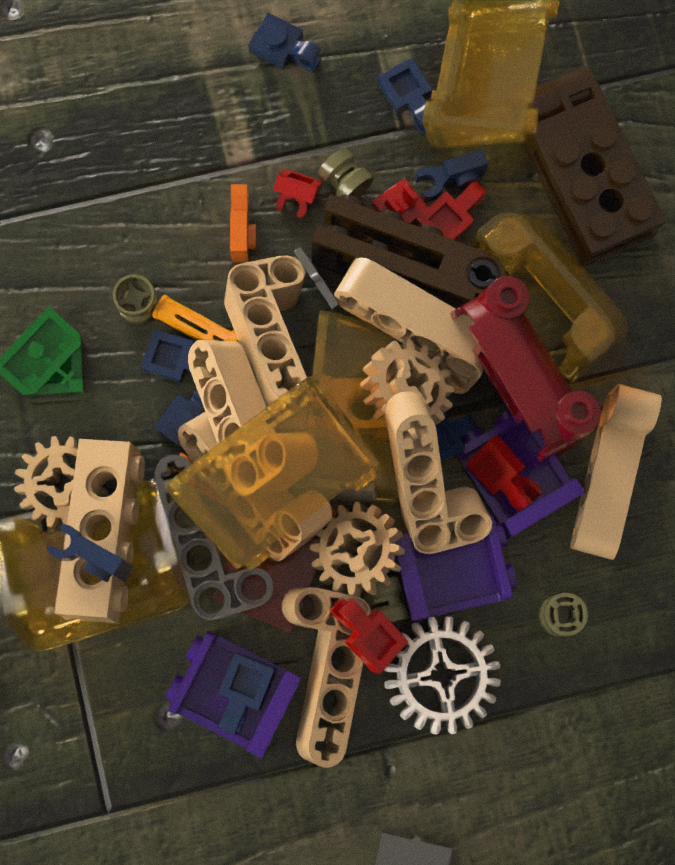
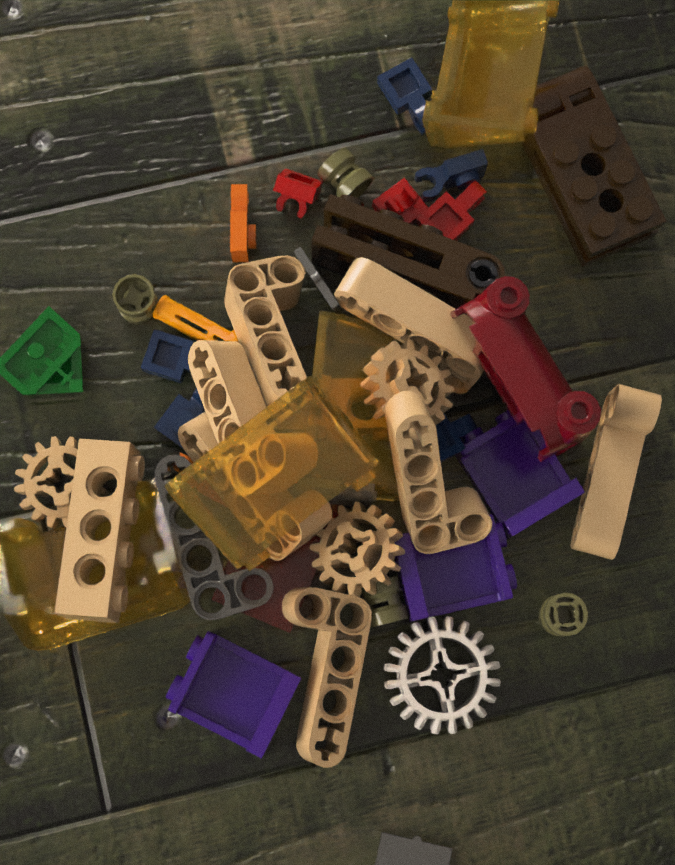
dark blue plate [47,524,134,582] -> none
dark blue plate [218,652,277,735] -> none
dark blue plate [248,13,322,73] -> none
red plate [330,598,408,674] -> none
red plate [466,435,543,512] -> none
clear yellow windscreen [472,212,629,383] -> none

